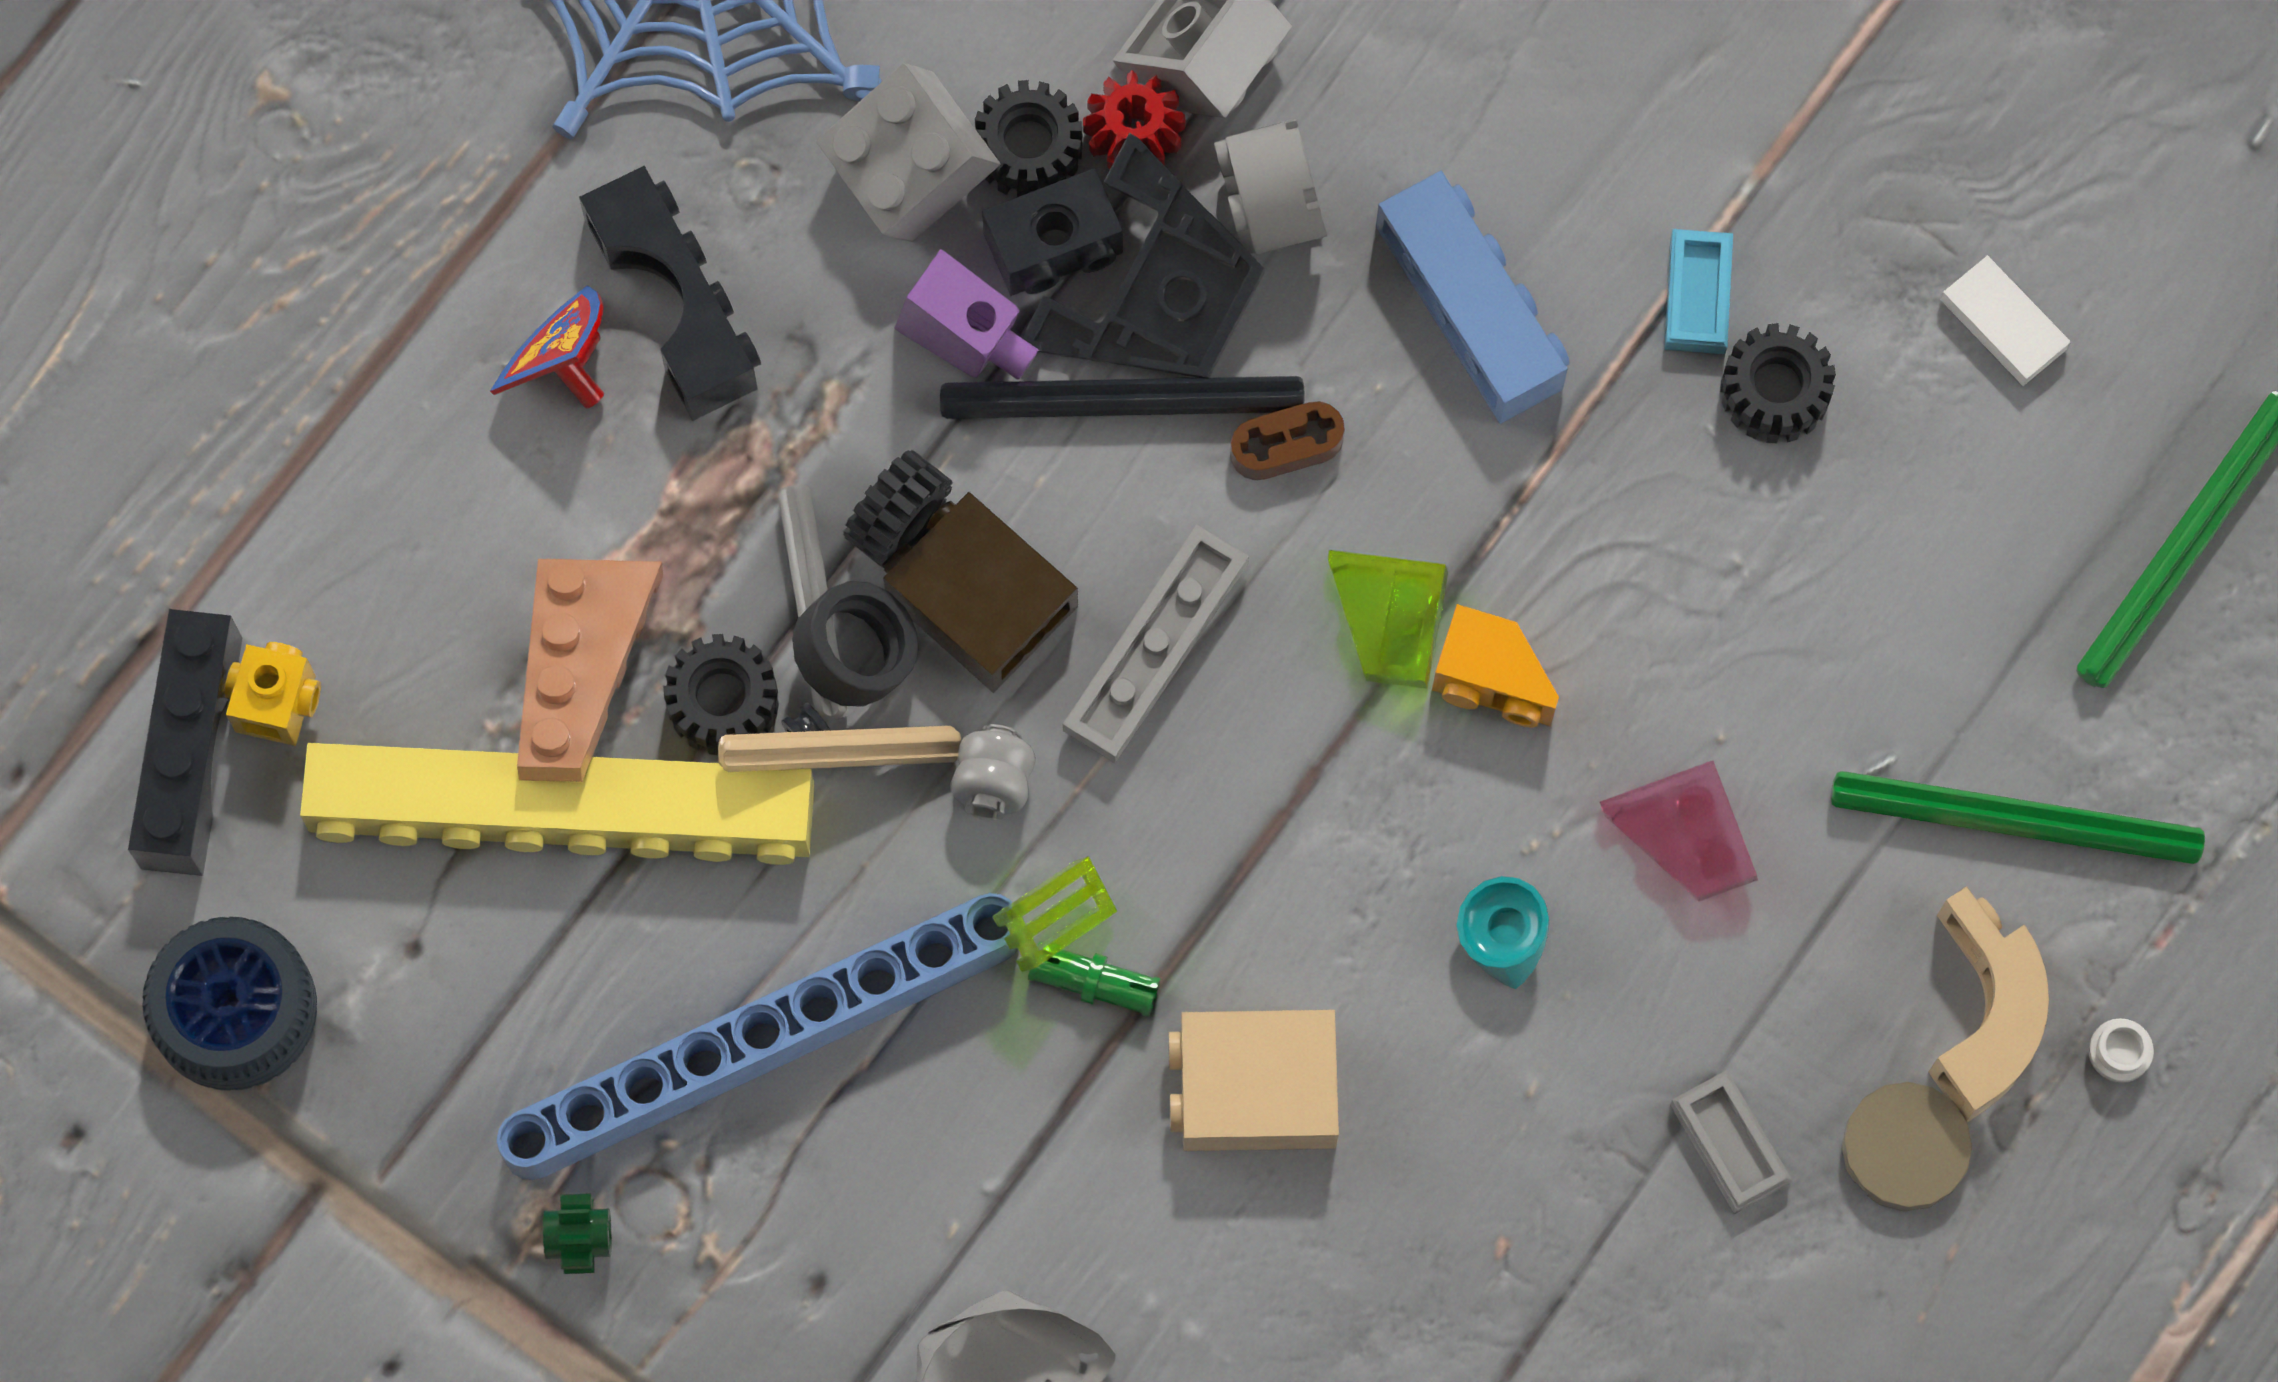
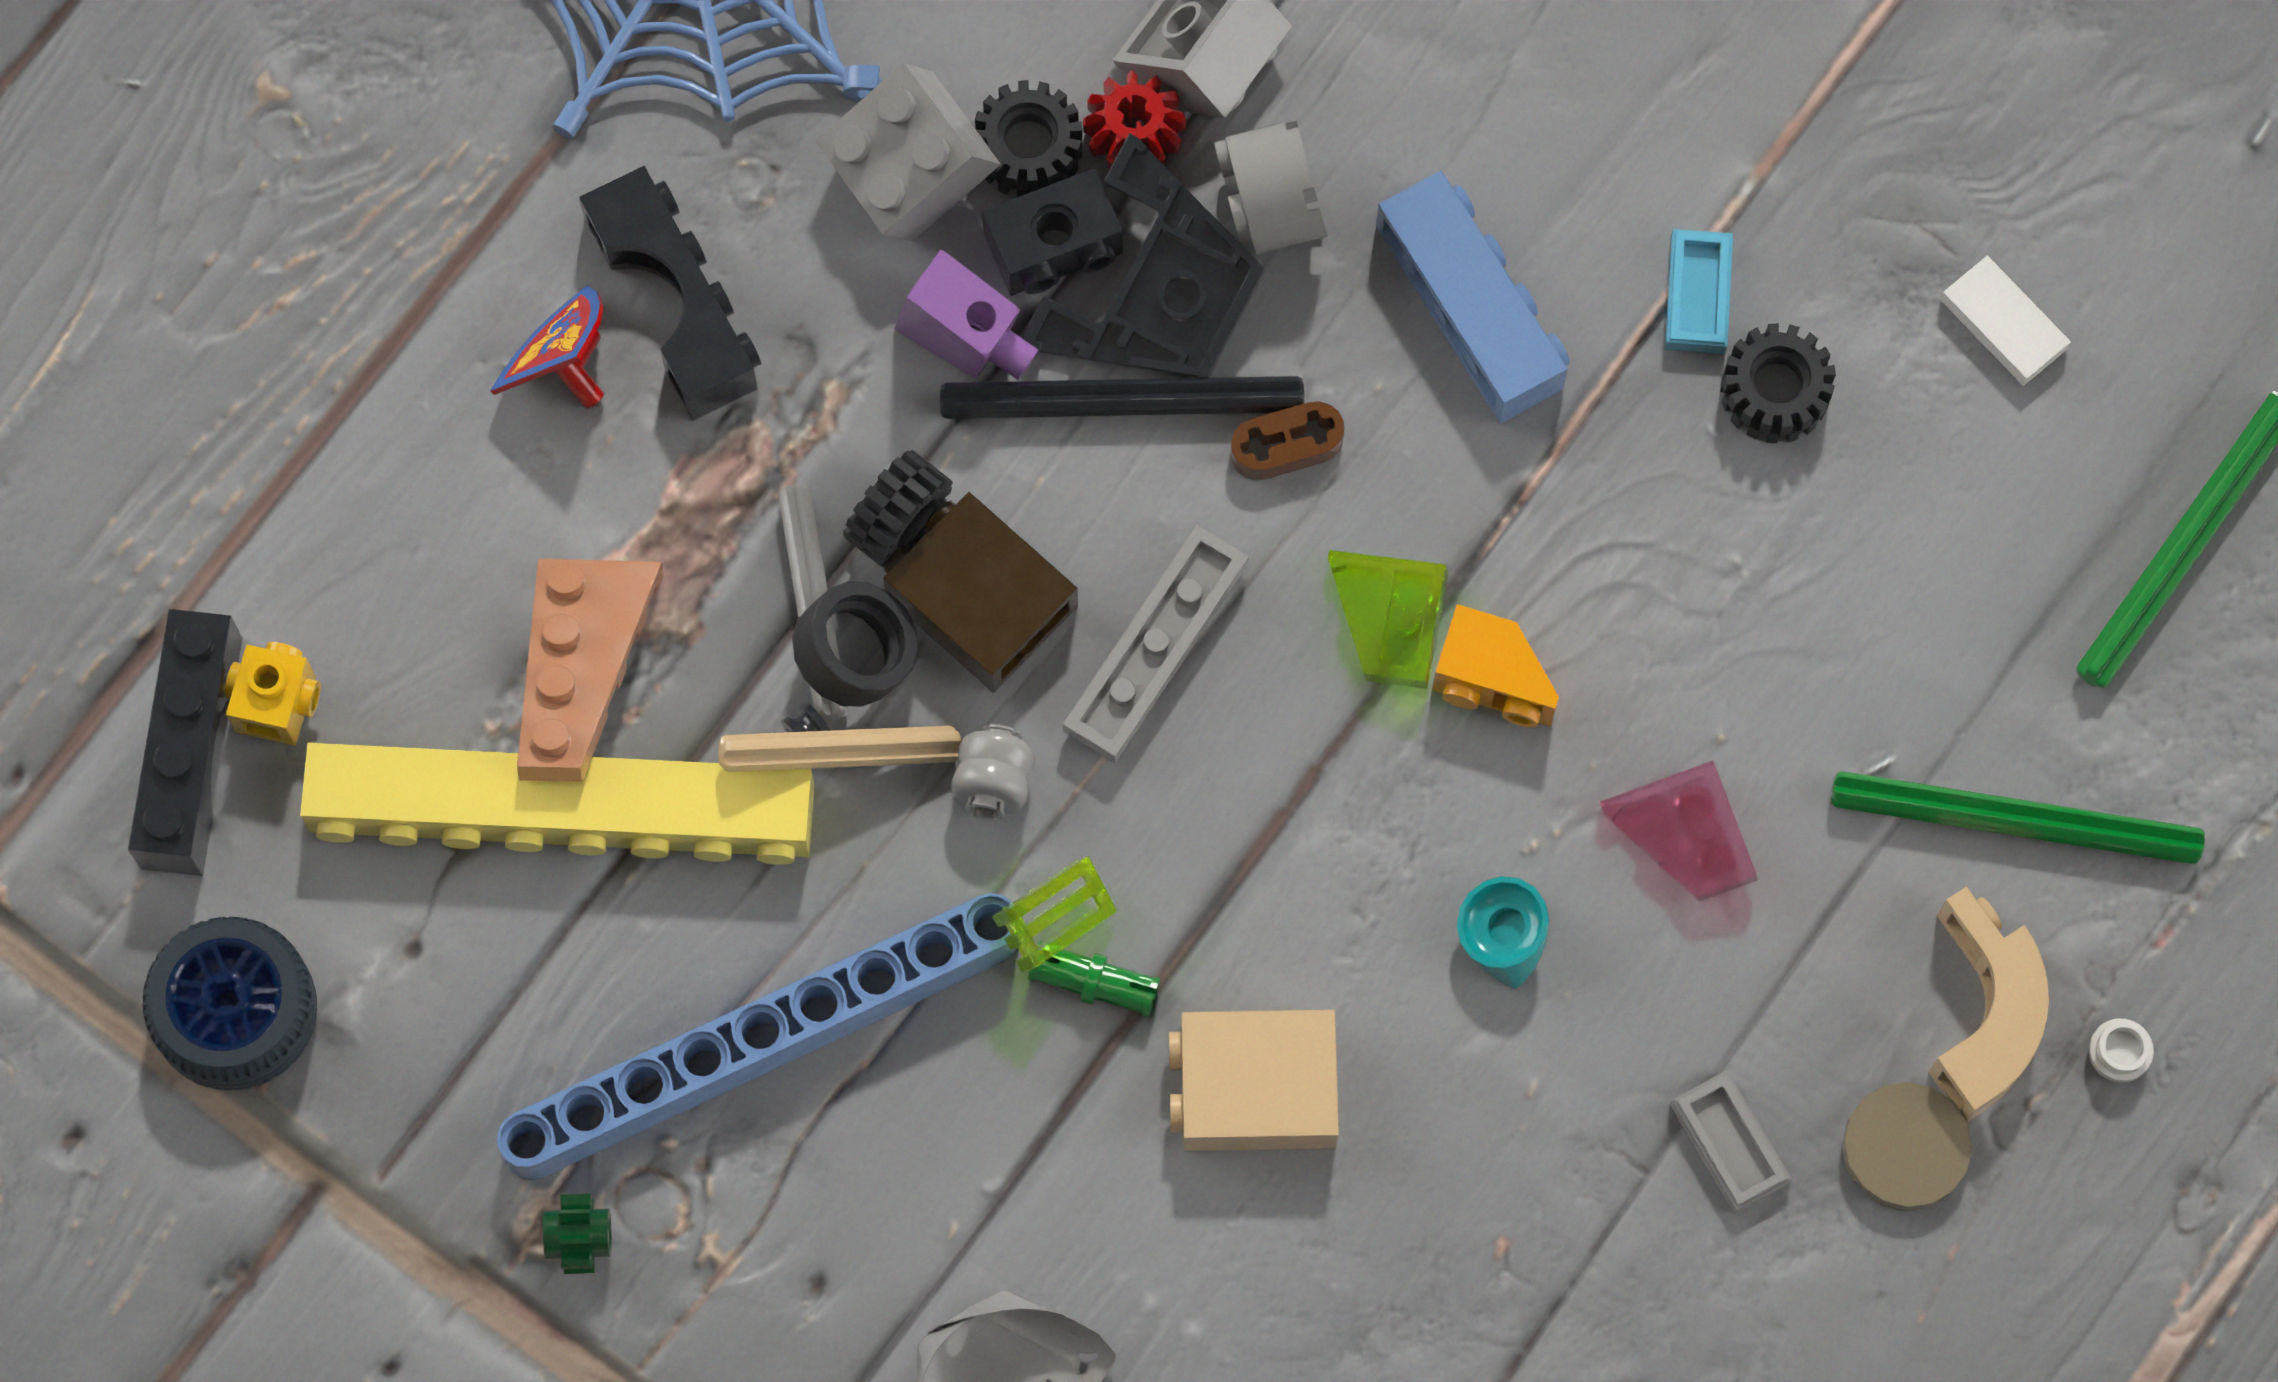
black tyre [663,634,779,755] -> none

